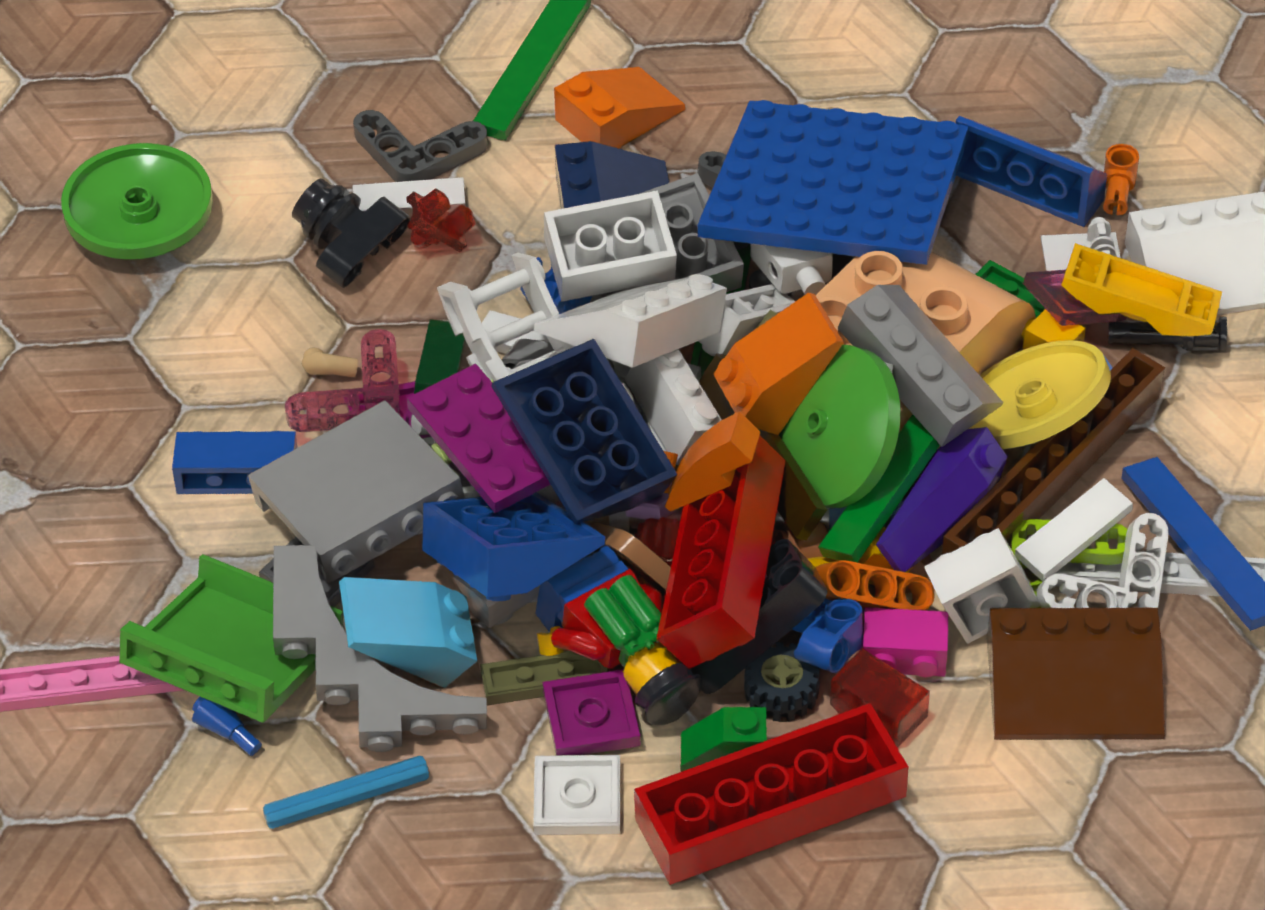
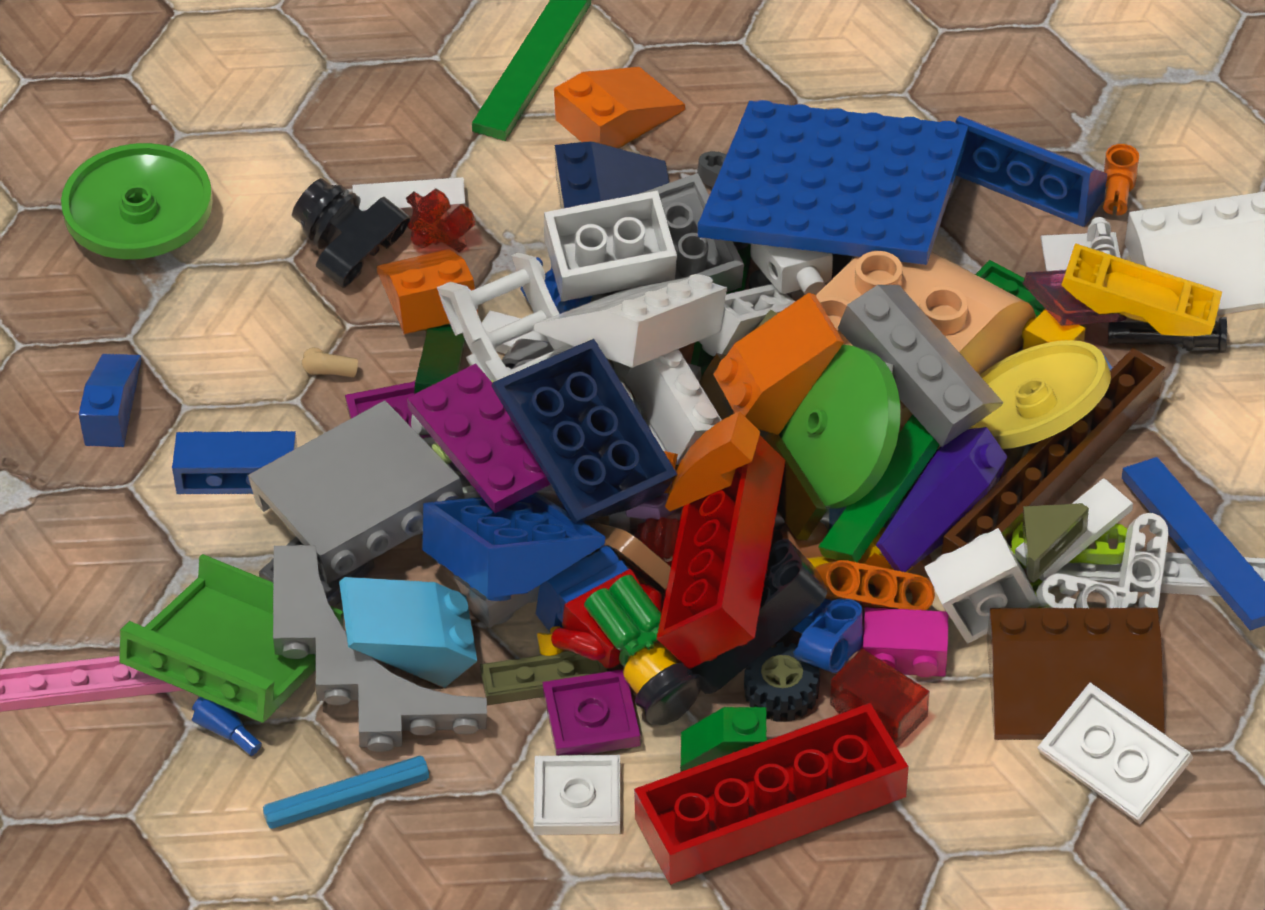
clear pink beam [284,329,401,432] -> none
dark grey beam [353,110,488,182] -> none
none -> blue slope [79,354,142,447]
none -> orange slope [376,249,478,334]
none -> olive slope [1022,503,1089,583]
none -> white tile [1037,683,1193,824]

